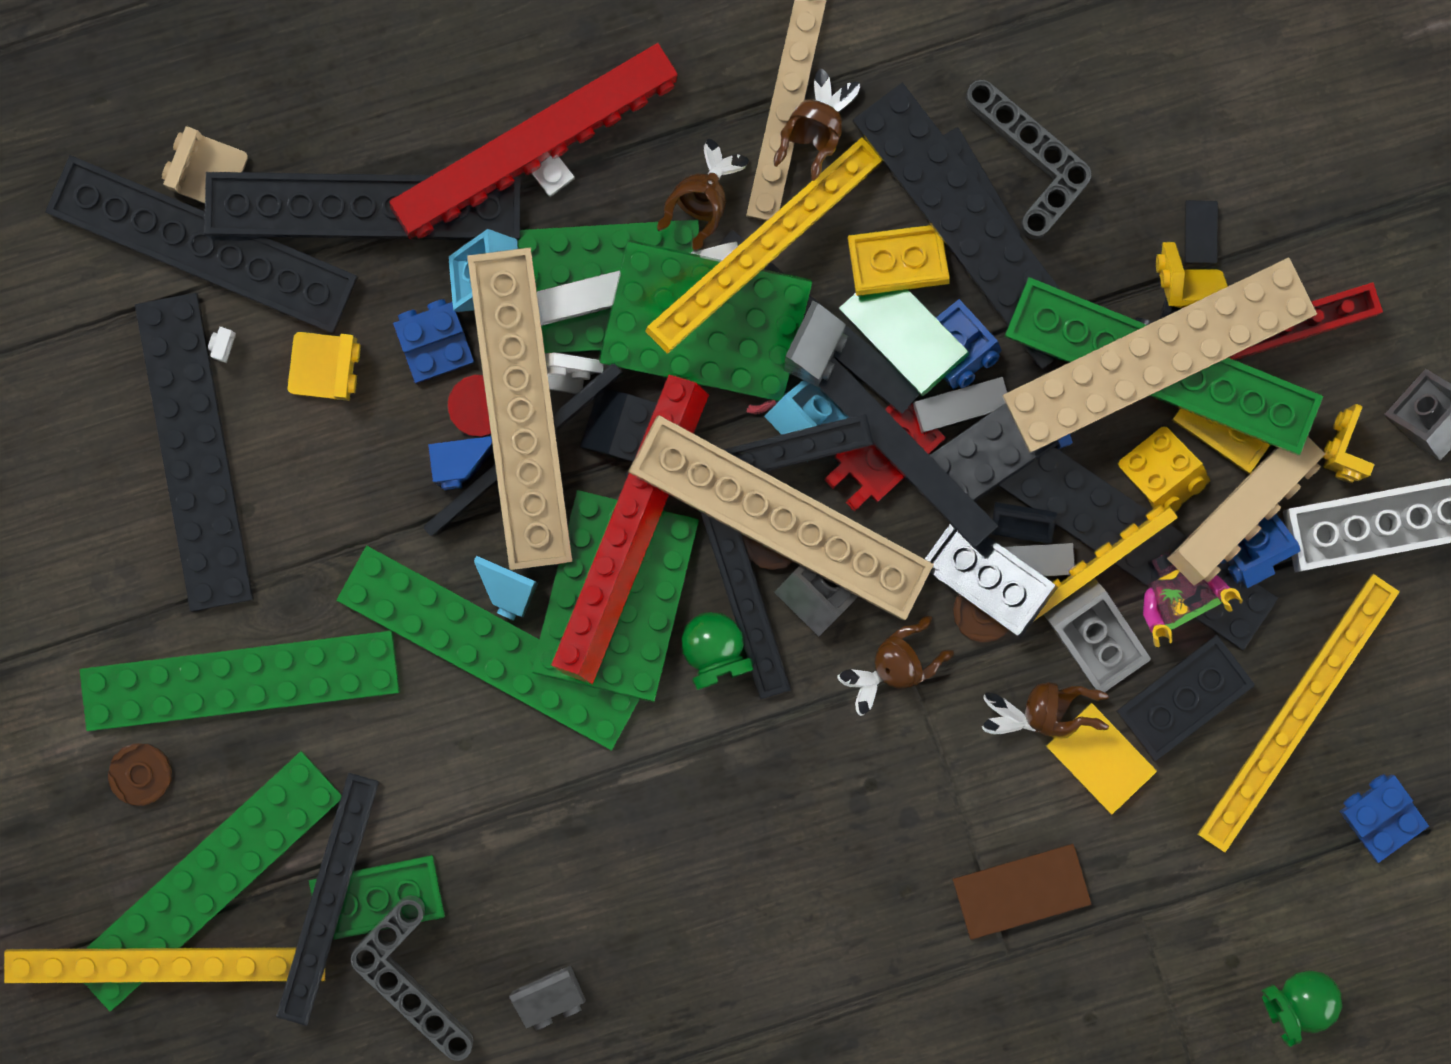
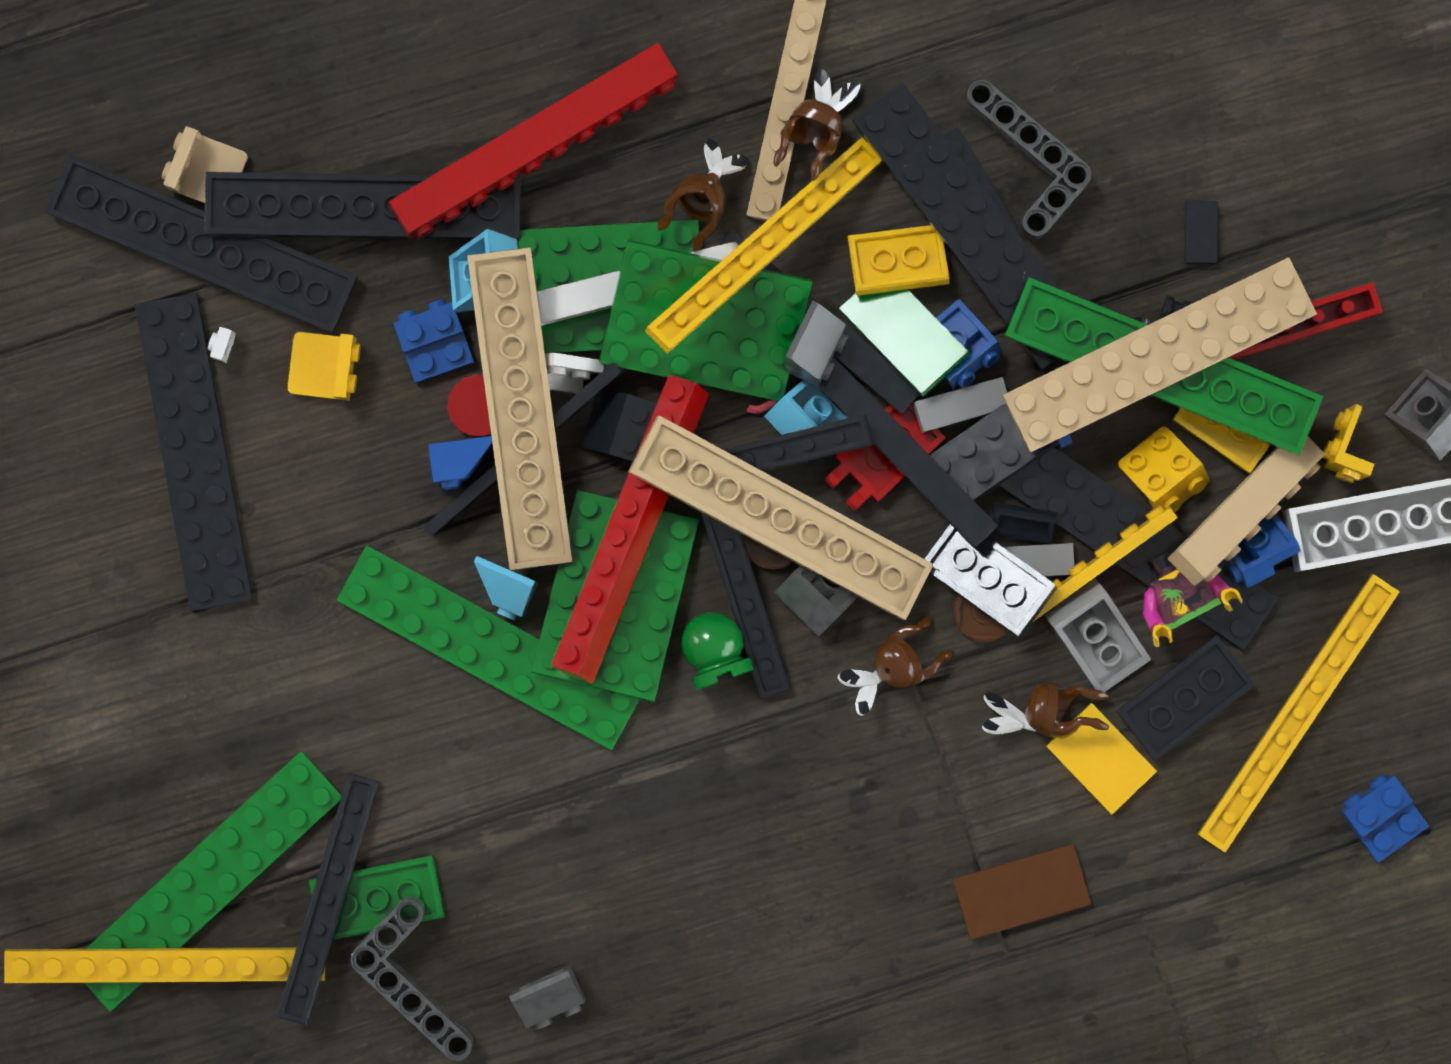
green plate [79,631,400,731] -> none
reddish brown tile [108,743,172,806] -> none
white plate [532,156,575,197] -> none
yellow bracket [1156,242,1228,308] -> none
green tile [1261,970,1342,1047] -> none

